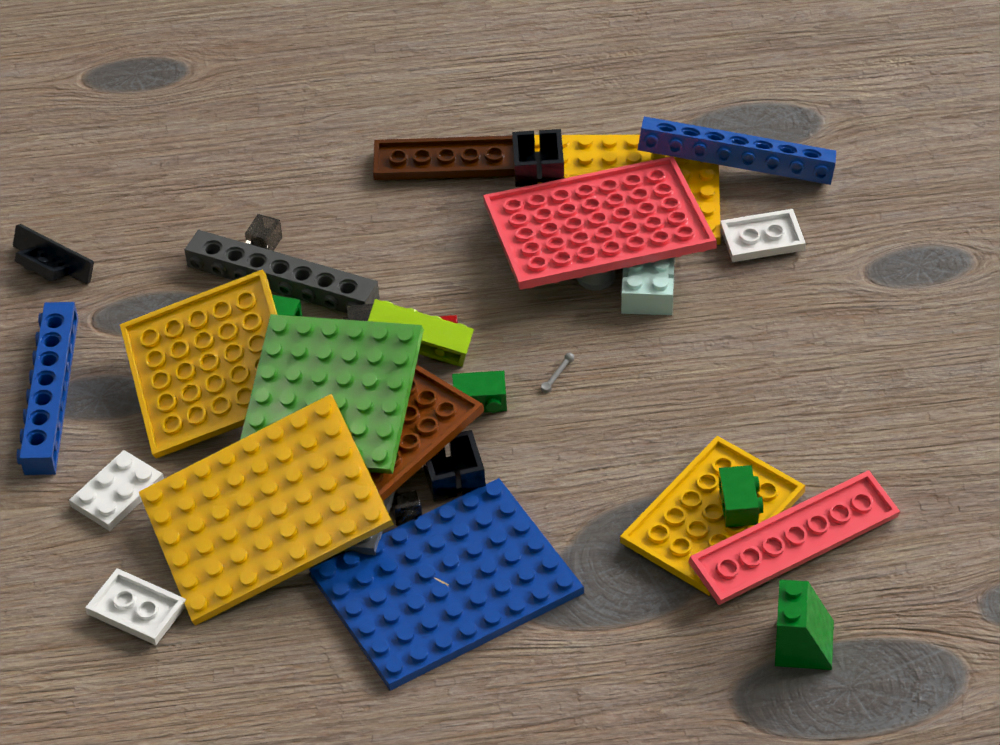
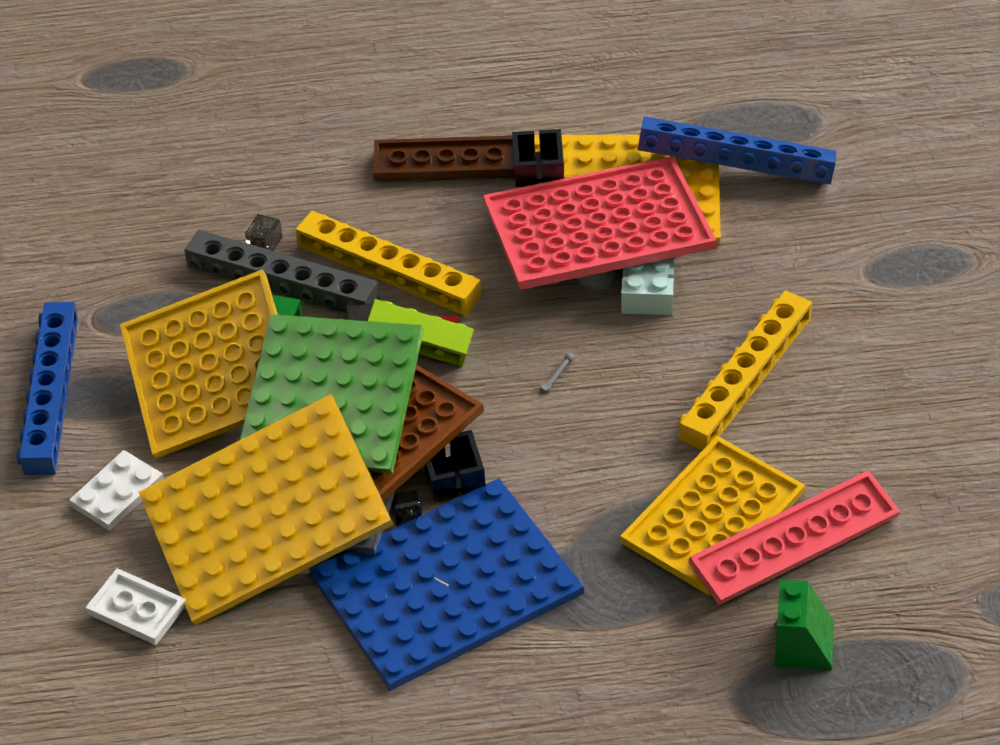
black bracket [13,224,94,284] -> none
green brick [452,370,507,413] -> none
green brick [718,465,763,528] -> none
white plate [720,209,806,262] -> none
none -> yellow brick [296,211,482,316]
none -> yellow brick [678,290,812,451]

